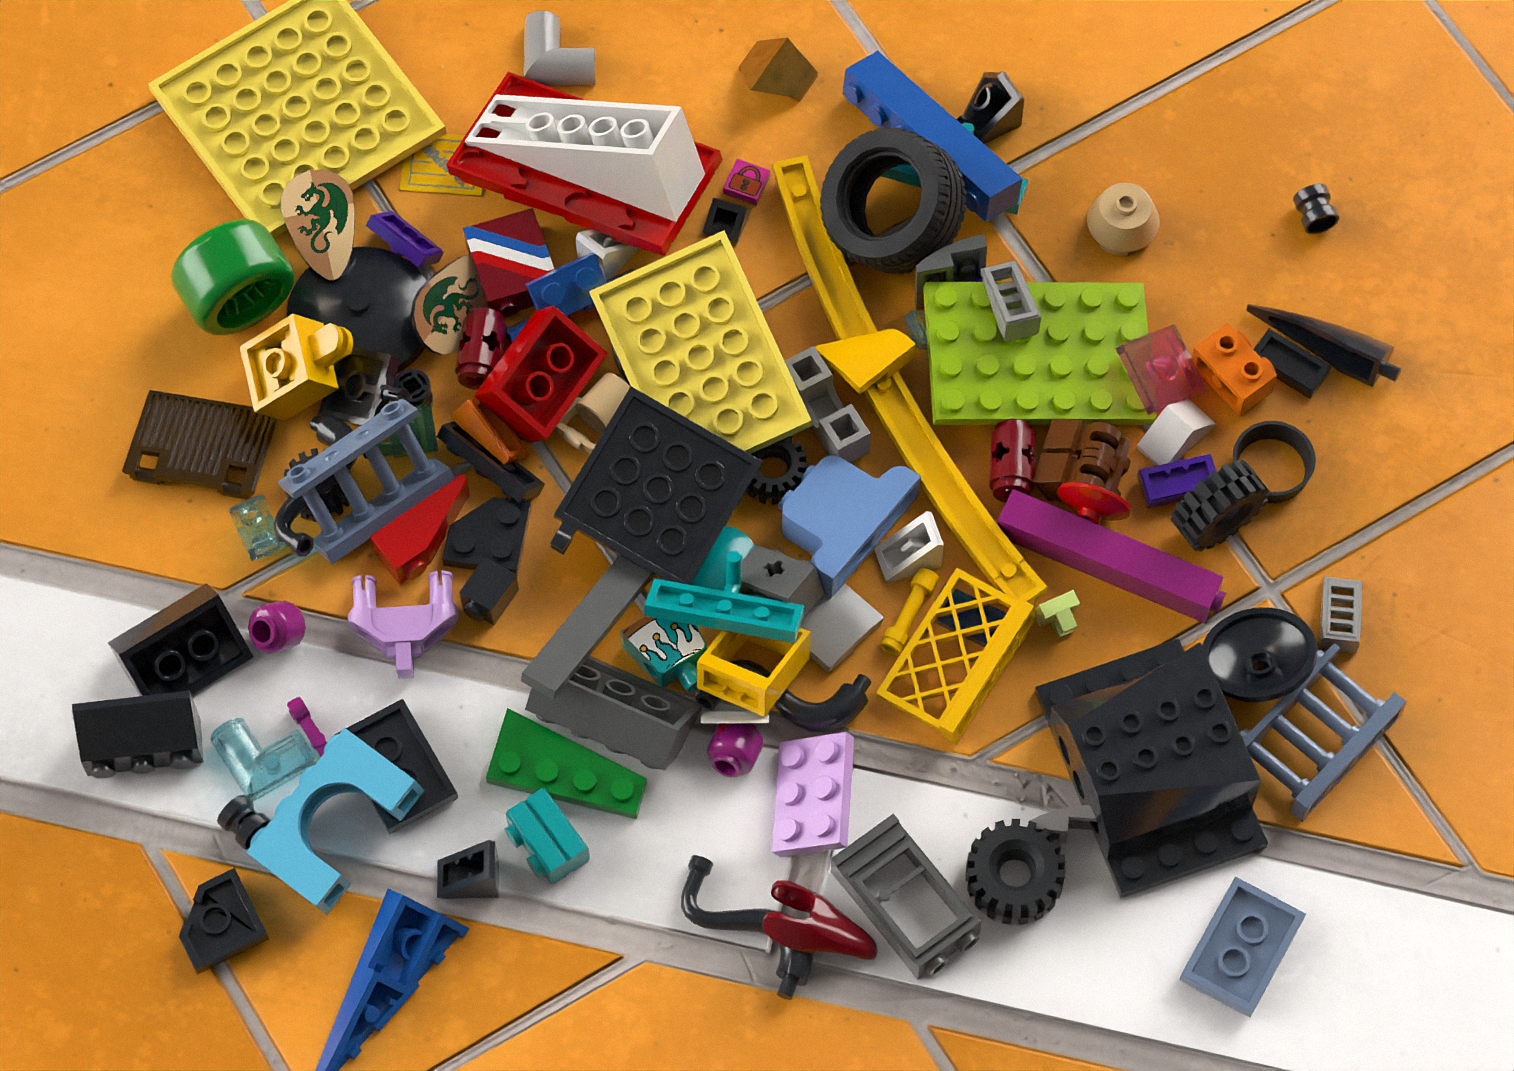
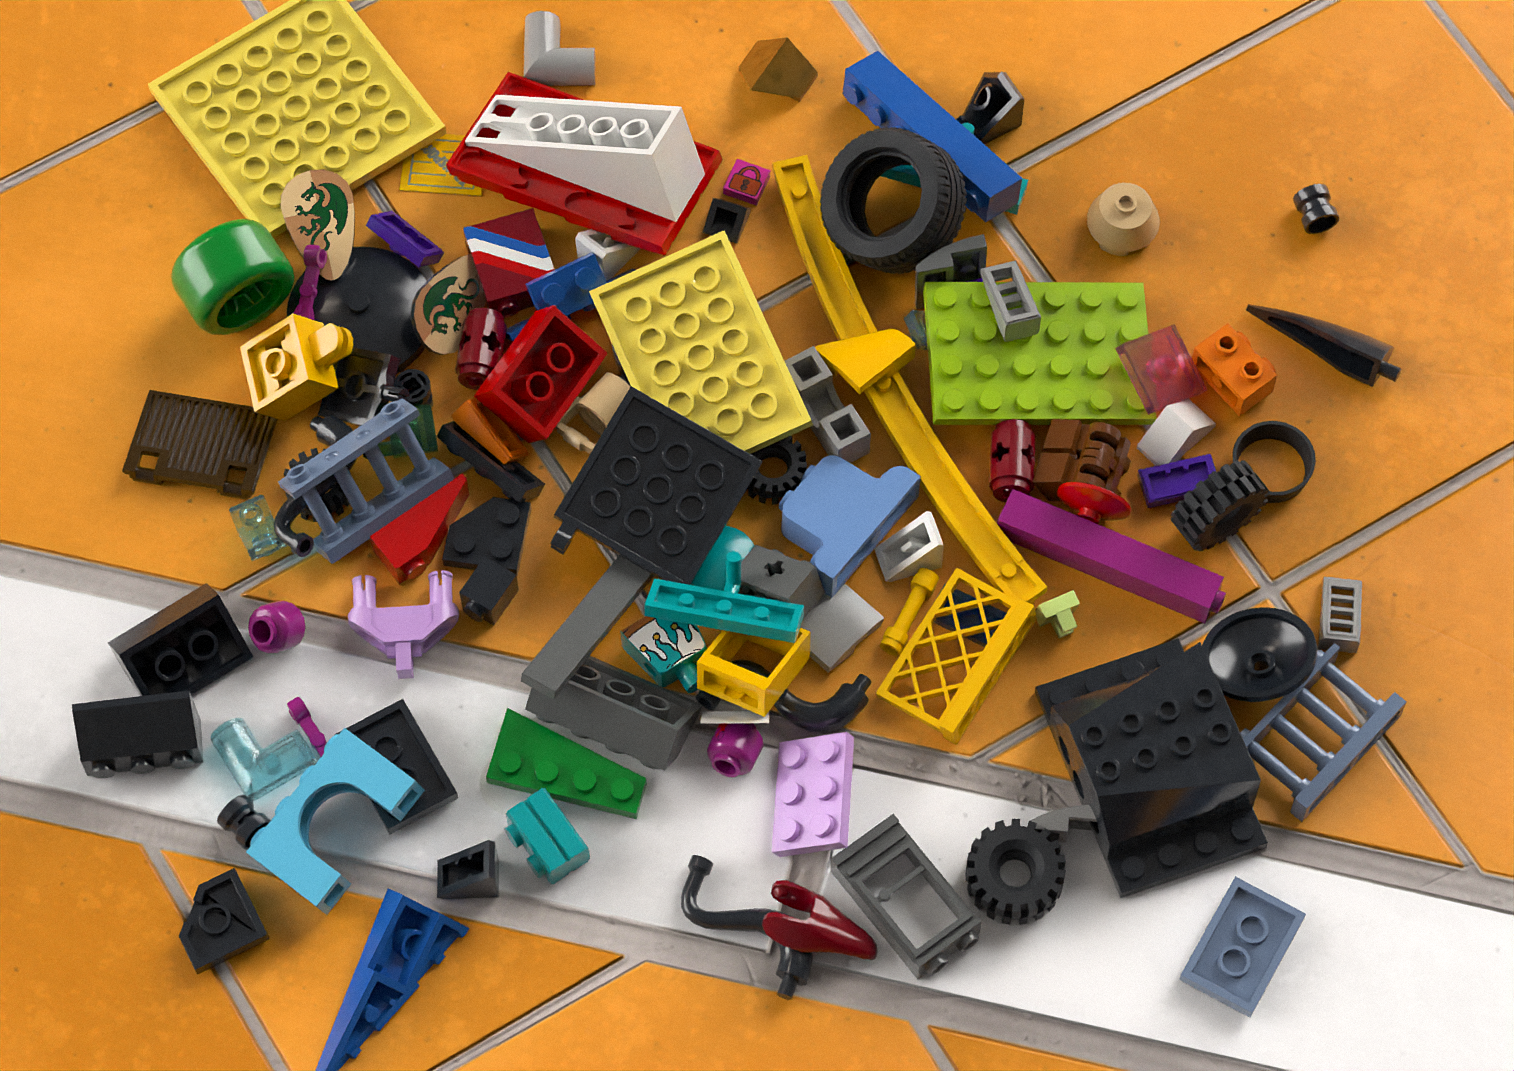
black tile [1253,328,1332,399] -> none
none -> magenta piece [293,245,327,320]

